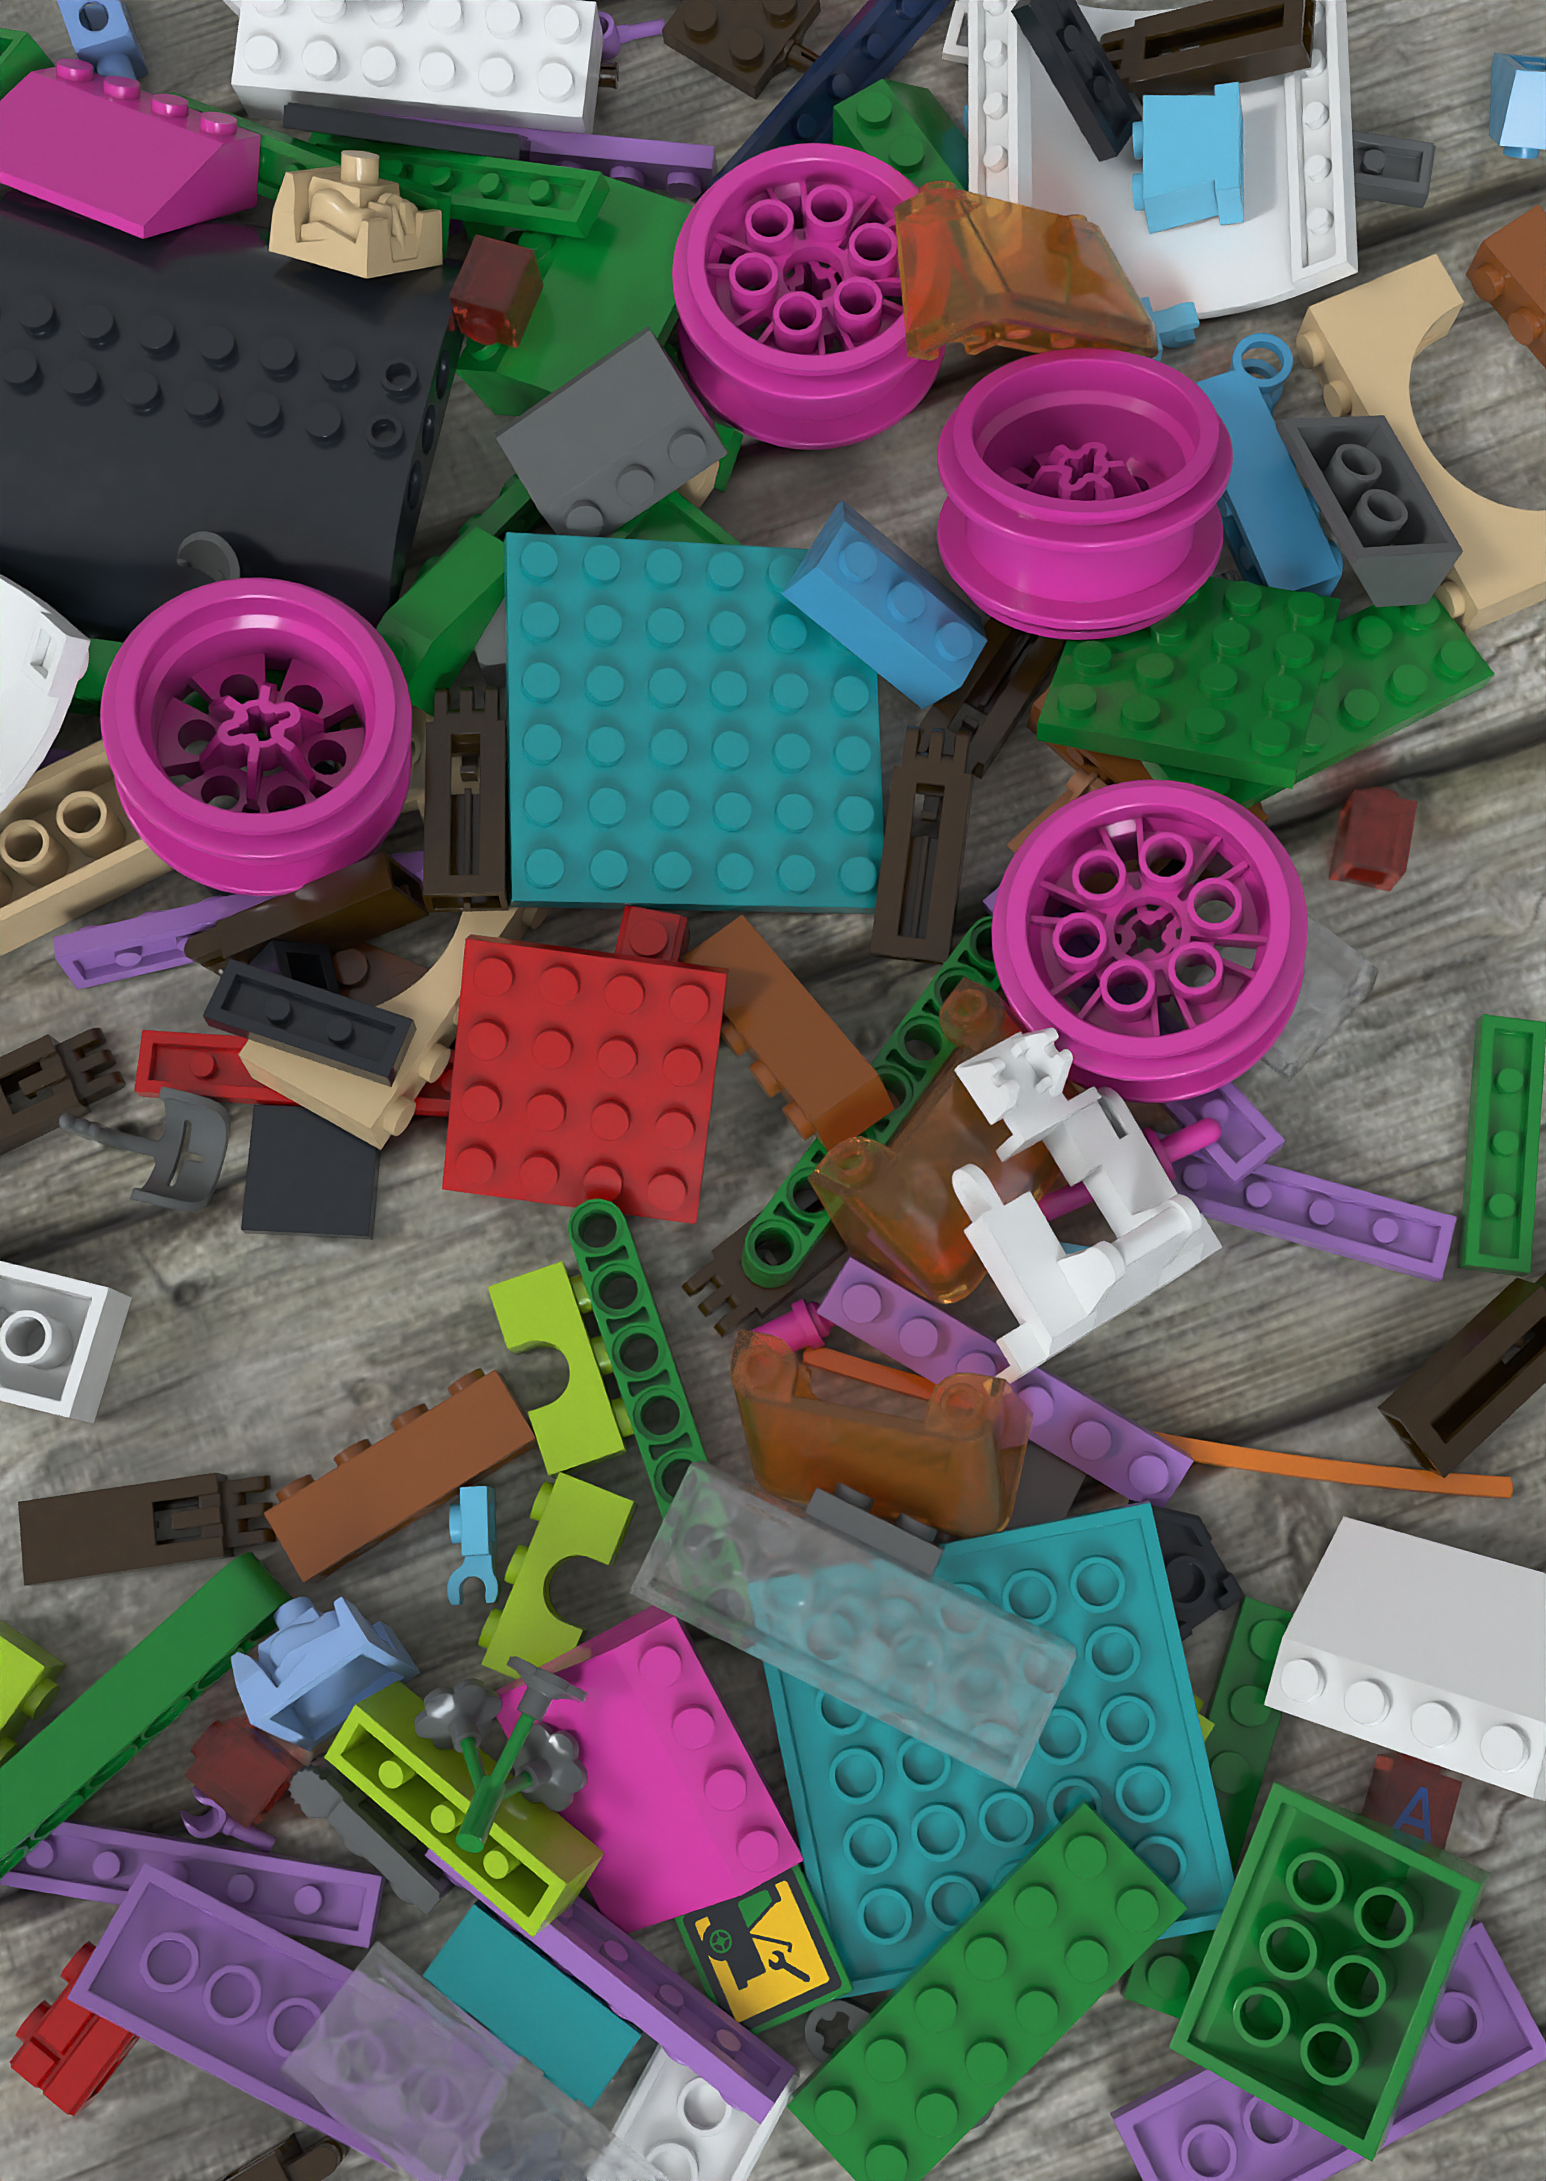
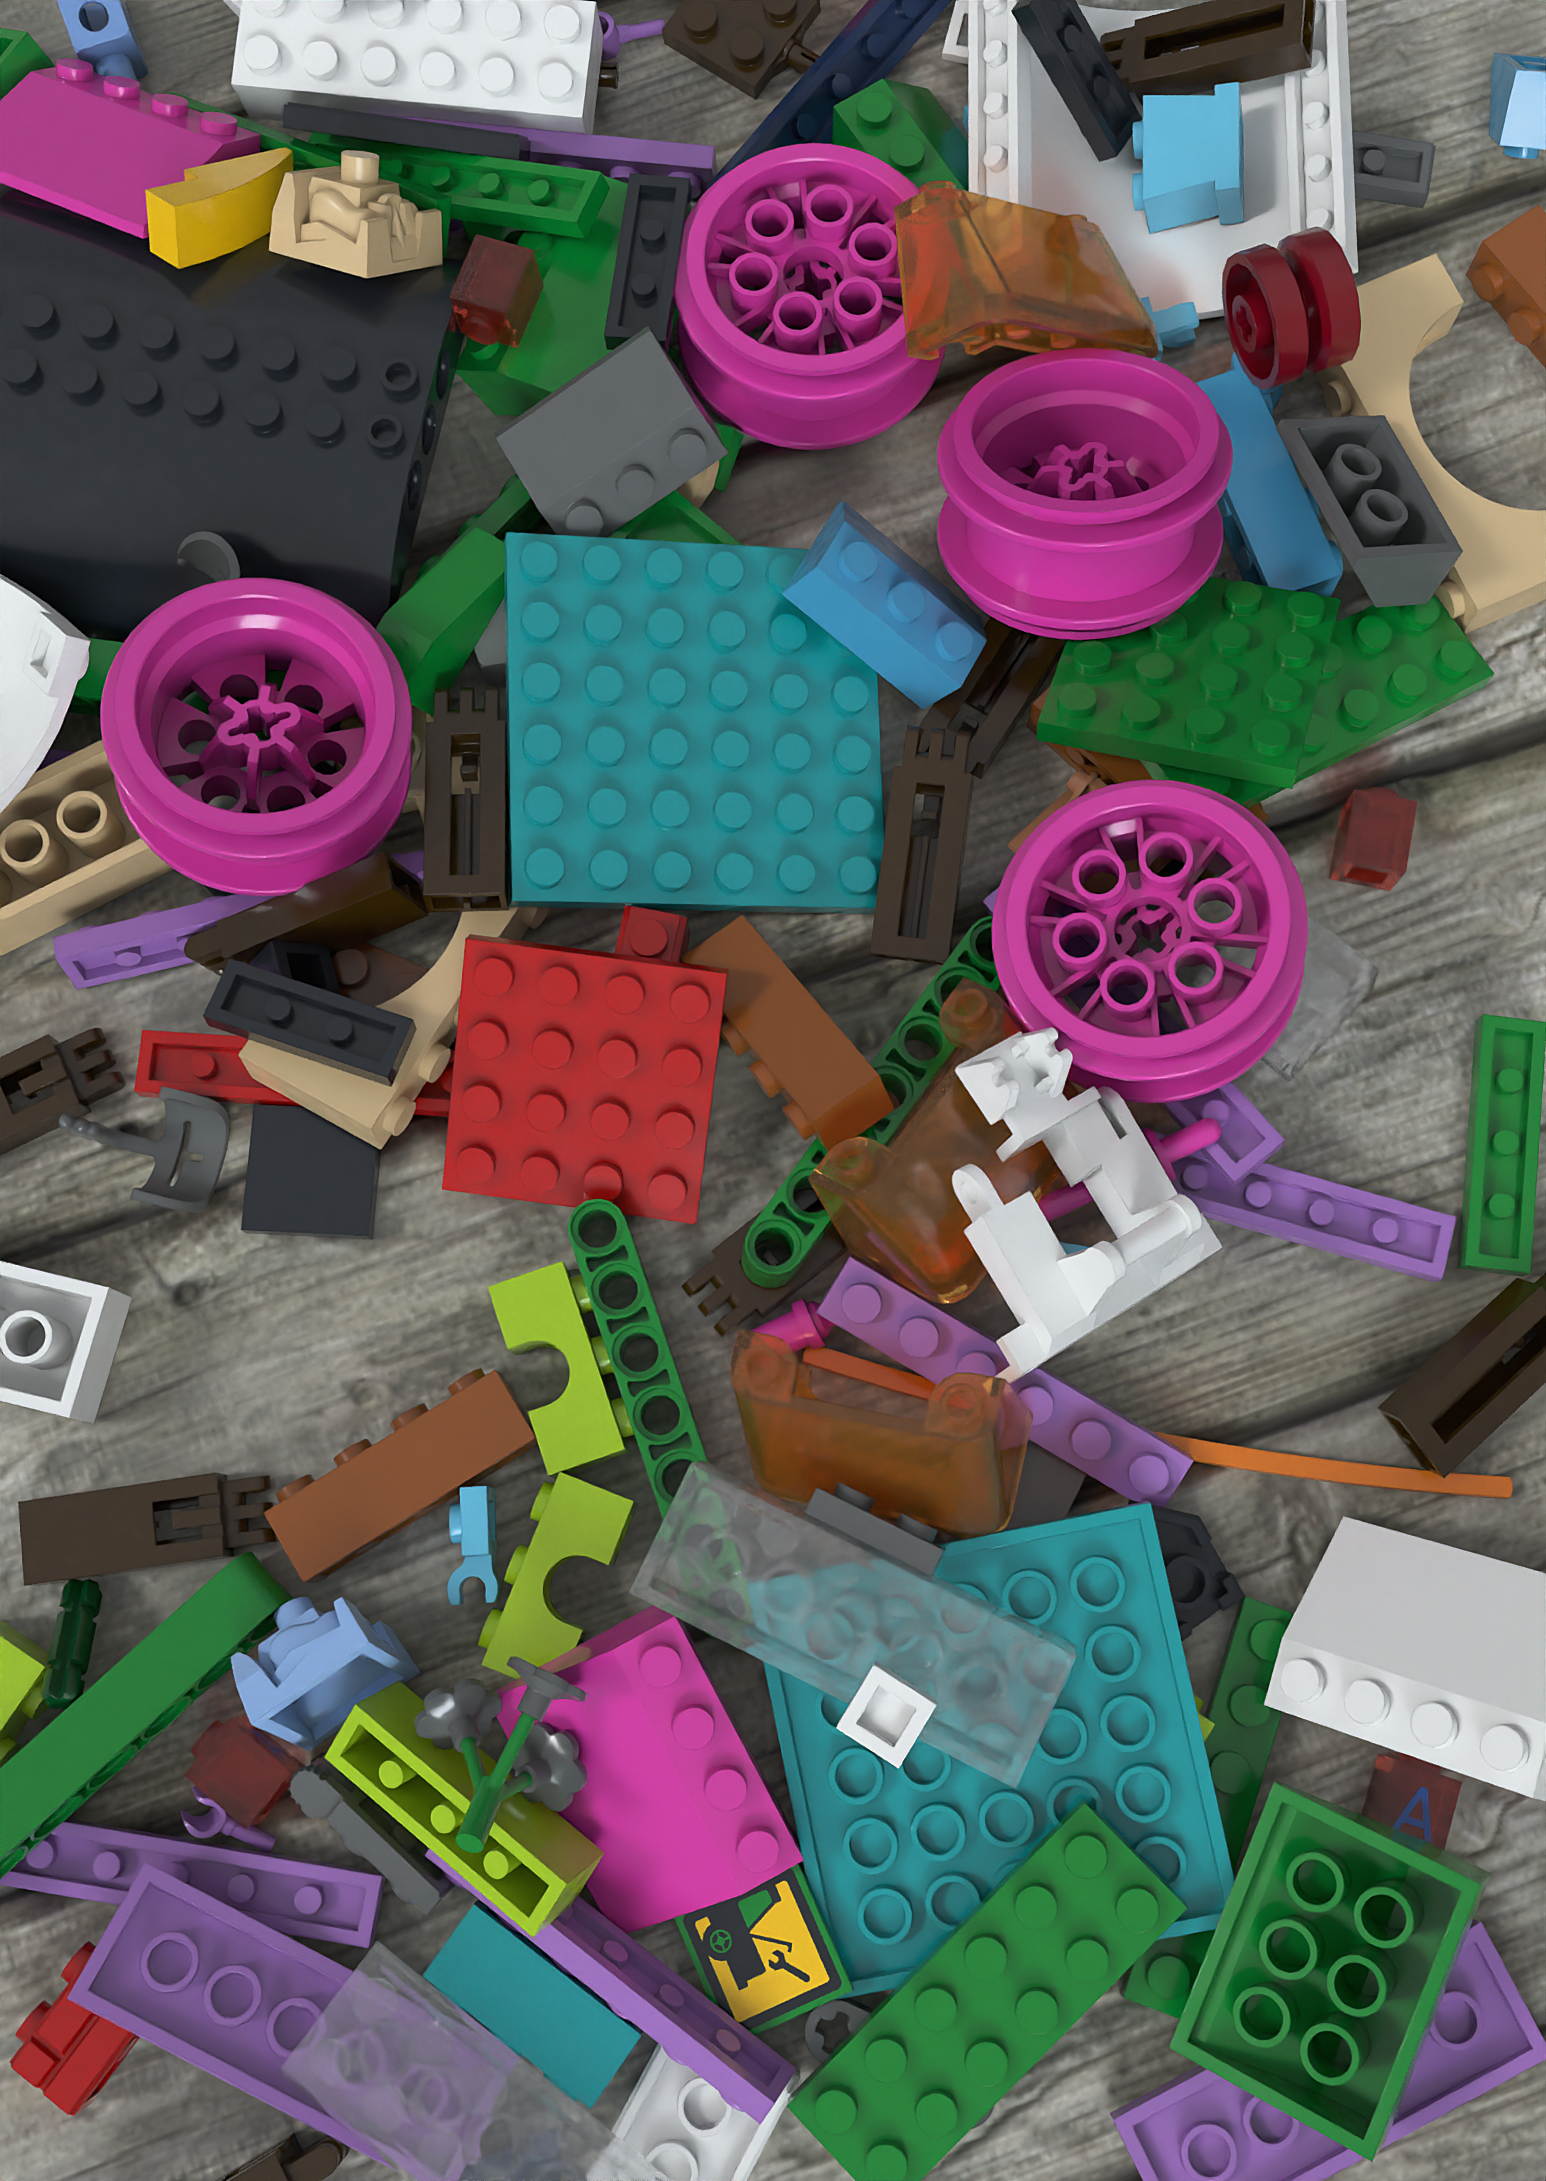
none -> dark green axle [41,1579,103,1709]
none -> yellow slope [145,147,293,269]
none -> black plate [604,173,692,354]
none -> white plate [836,1661,937,1768]
none -> dark red wheel [1222,226,1361,390]

